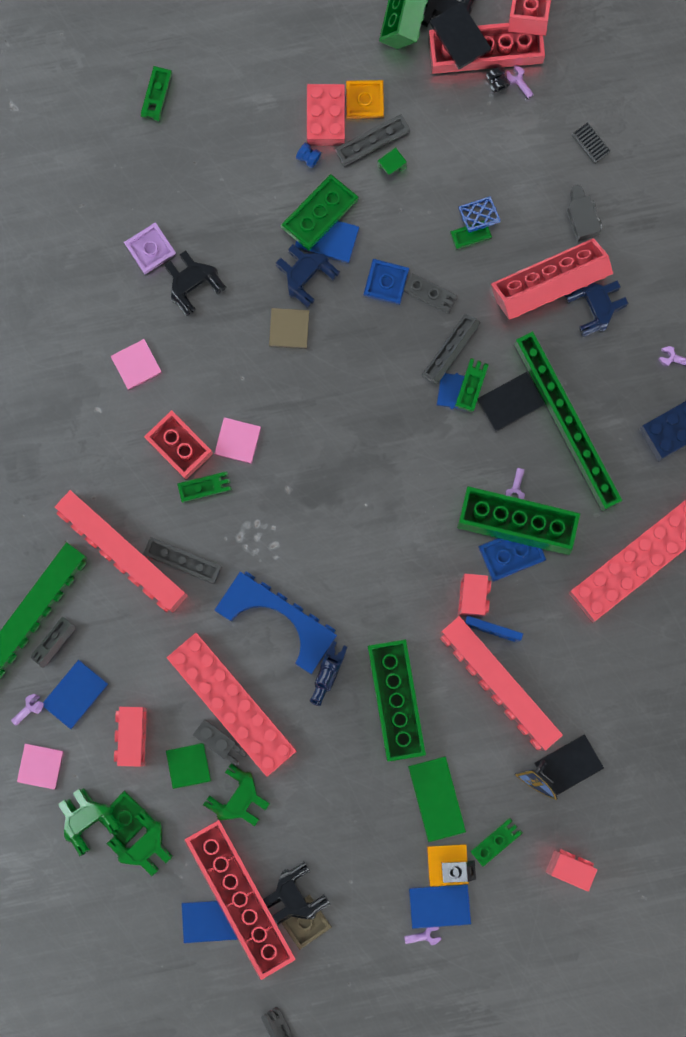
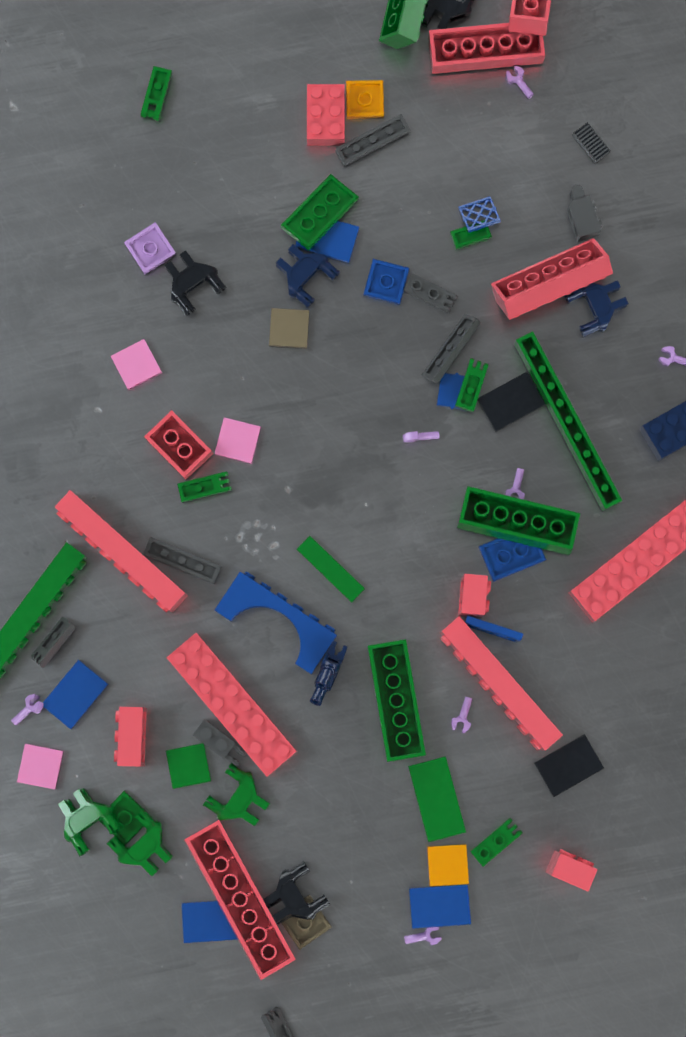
blue wheel [296,142,321,168] -> none
green panel [377,147,407,175] -> none
black tile [429,2,491,69] -> none
bracket [442,860,476,883] -> none
black wheel [486,67,510,93] -> none
shield [514,760,558,800] -> none
none -> green tile [297,536,365,603]
none -> lavender bar [403,431,439,443]
none -> lavender bar [451,697,473,733]

